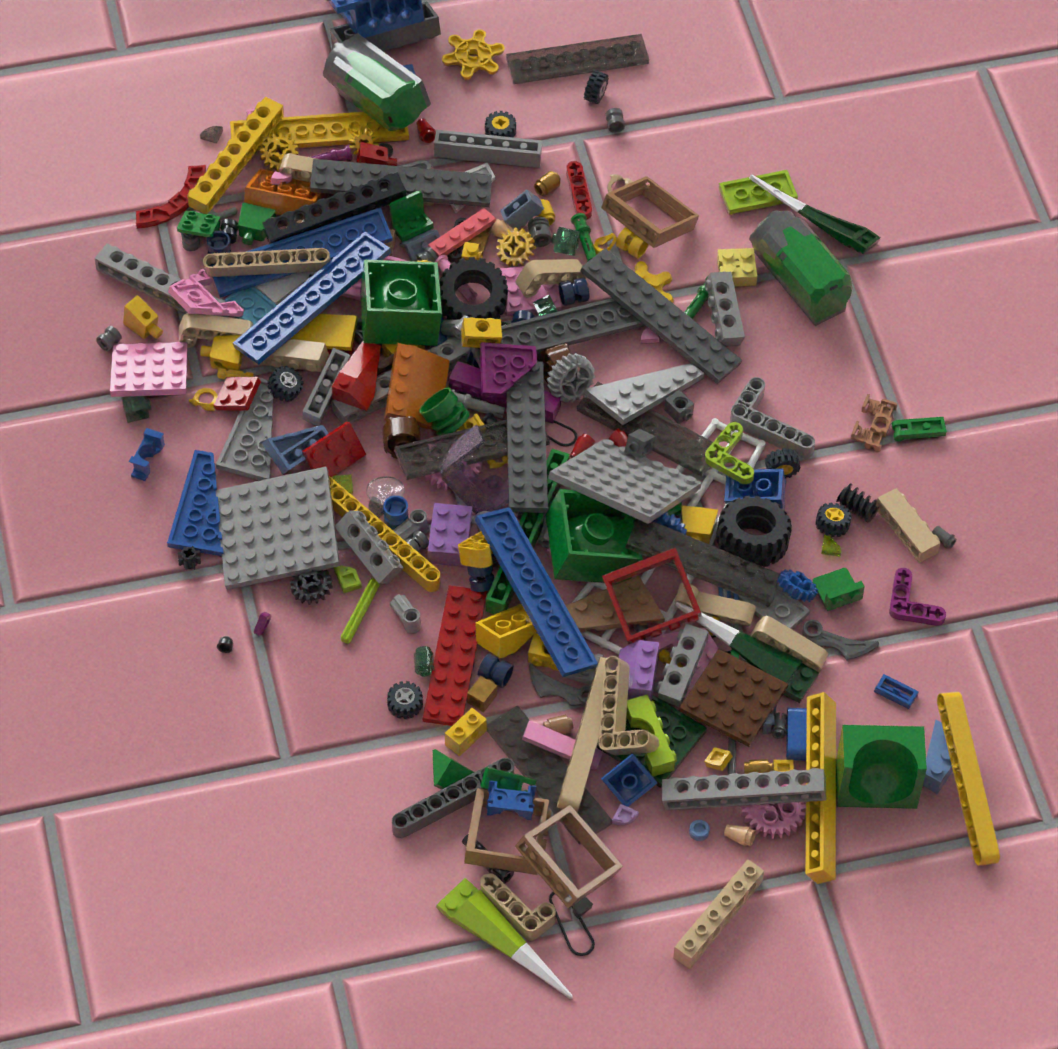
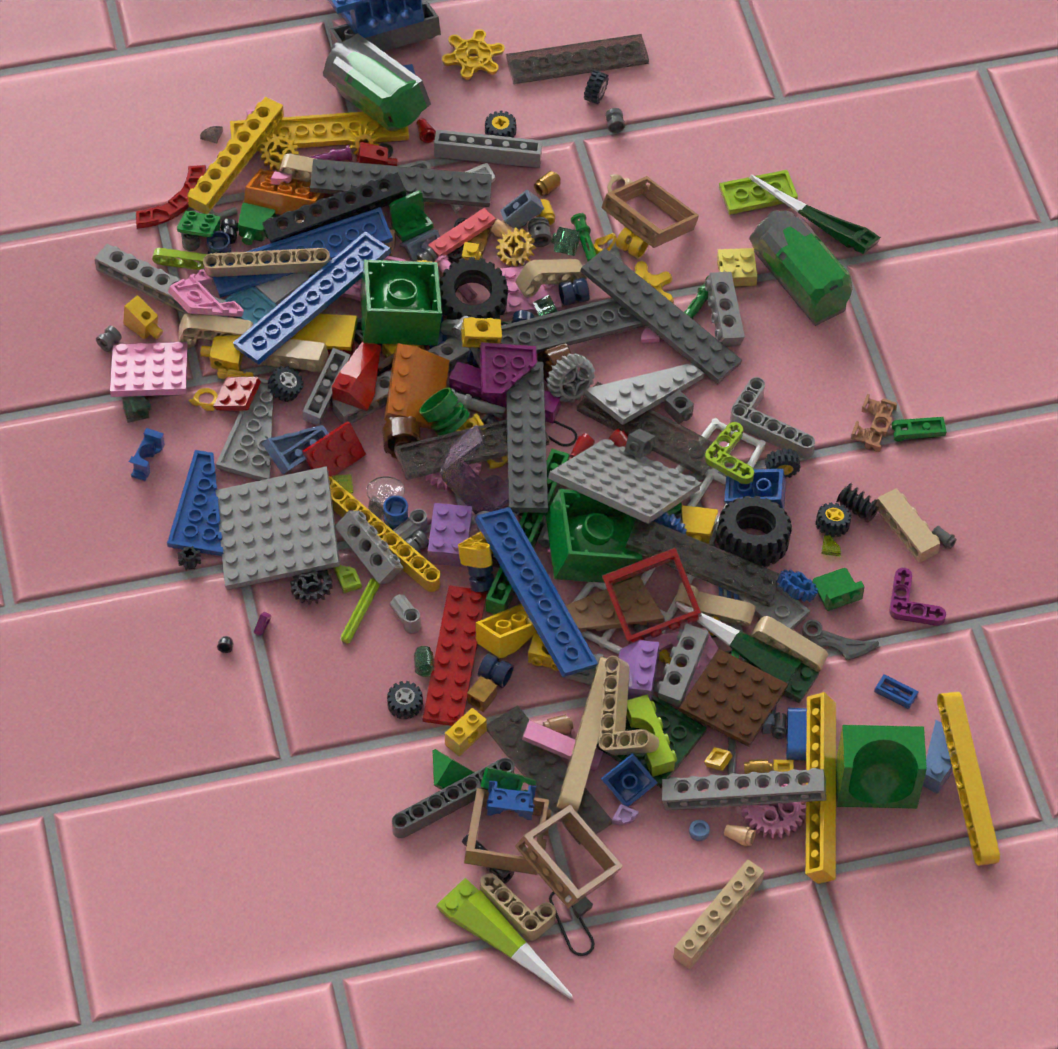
dark grey piece [529,663,591,707] -> none
red beam [566,161,592,220] -> none
none -> lime beam [152,248,208,270]

